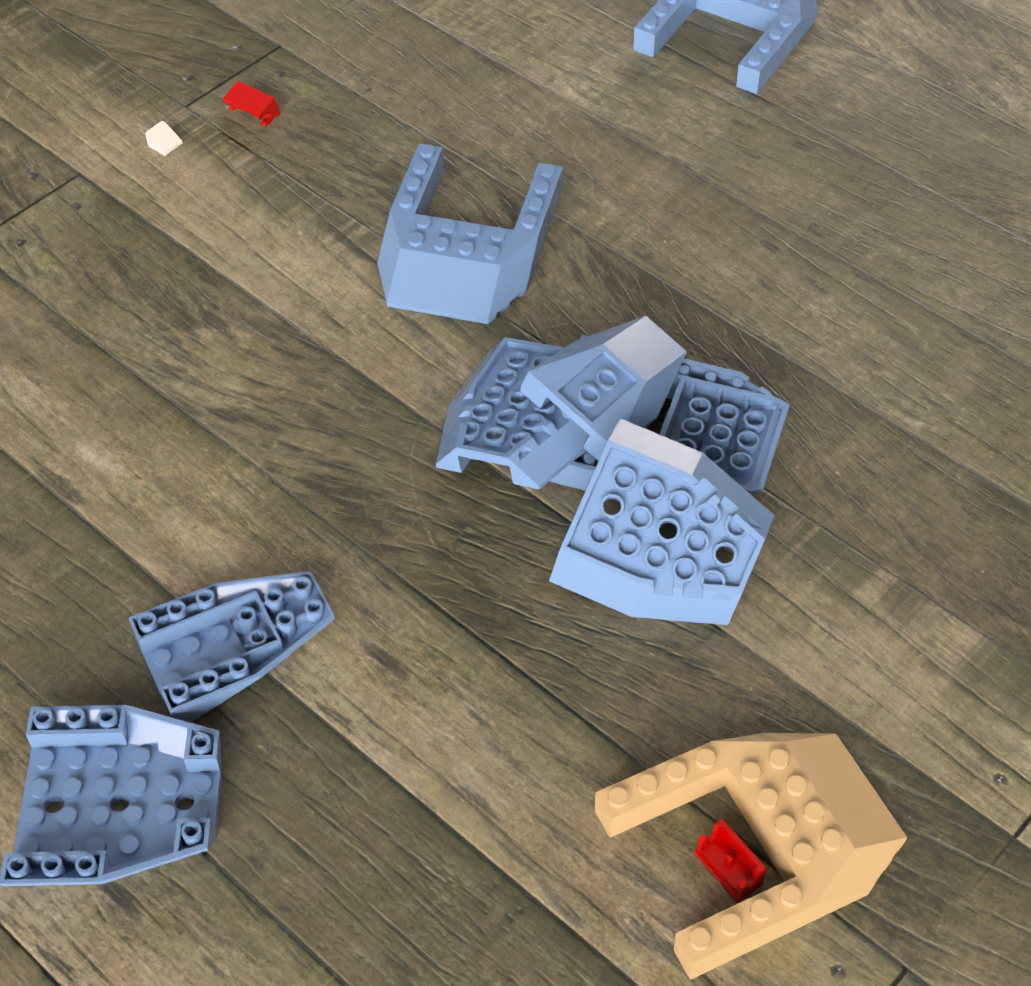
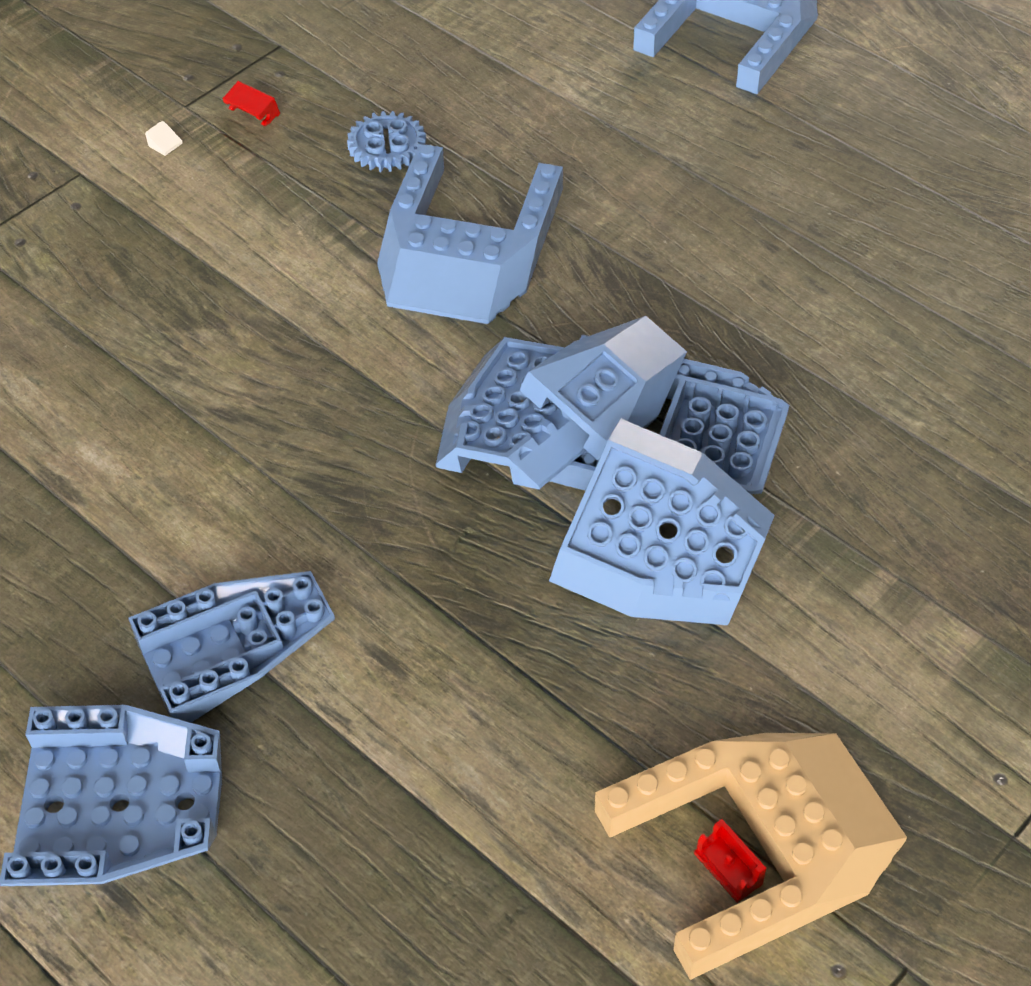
none -> medium blue gear [347,111,426,172]

